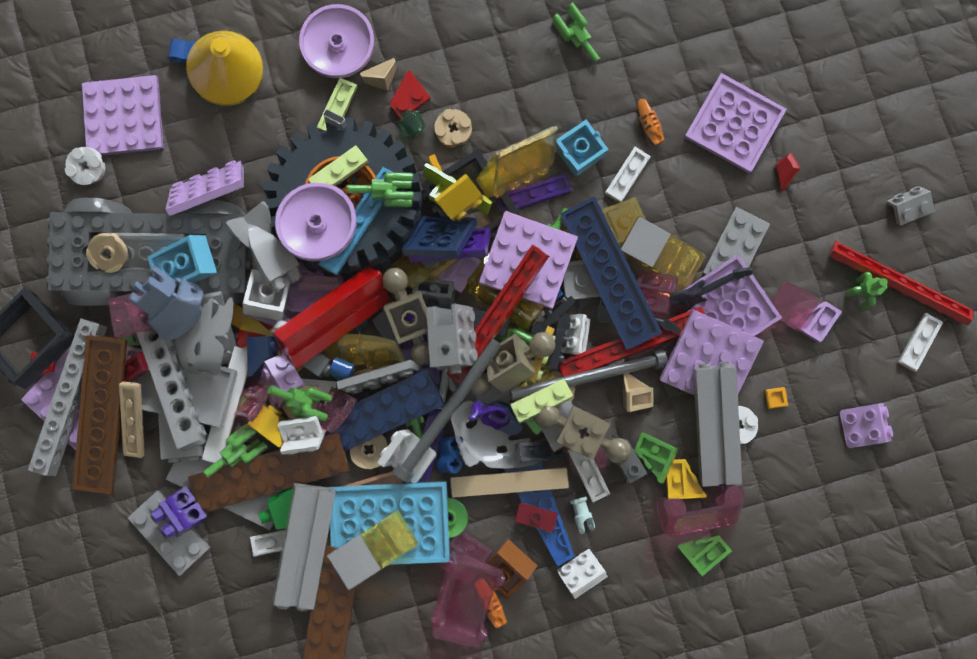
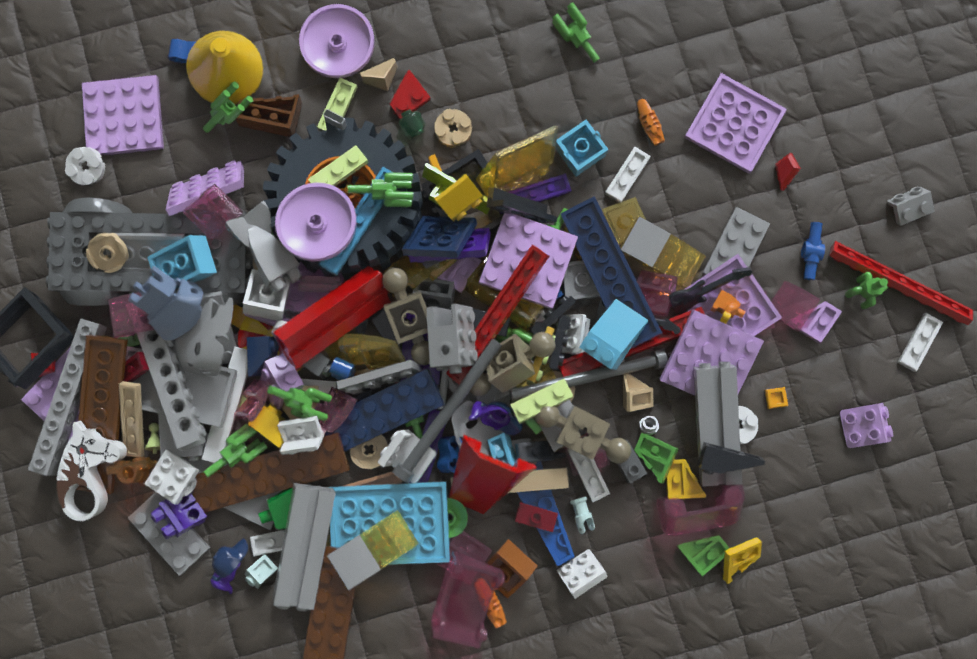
none -> white animal [57,421,127,521]
none -> clear orange plate [106,457,158,483]
none -> yellowish green piece [145,423,160,454]
none -> white plate [145,450,199,505]
none -> clear pink slope [183,184,243,240]
none -> bright green plant [203,82,253,133]
none -> dark blue hair [211,538,248,594]
none -> reddish brown wedge [236,94,302,137]
none -> light aqua bracket [245,554,278,589]
none -> red wedge [449,434,536,514]
none -> black fence [487,187,557,224]
none -> medium azure slope [487,433,517,466]
none -> medium azure slope [579,299,649,370]
none -> light grey plate [639,416,659,435]
none -> black slope [697,442,765,475]
none -> orange piece [710,290,746,324]
none -> yellow wing [723,537,762,584]
none -> blue pin [801,222,825,280]

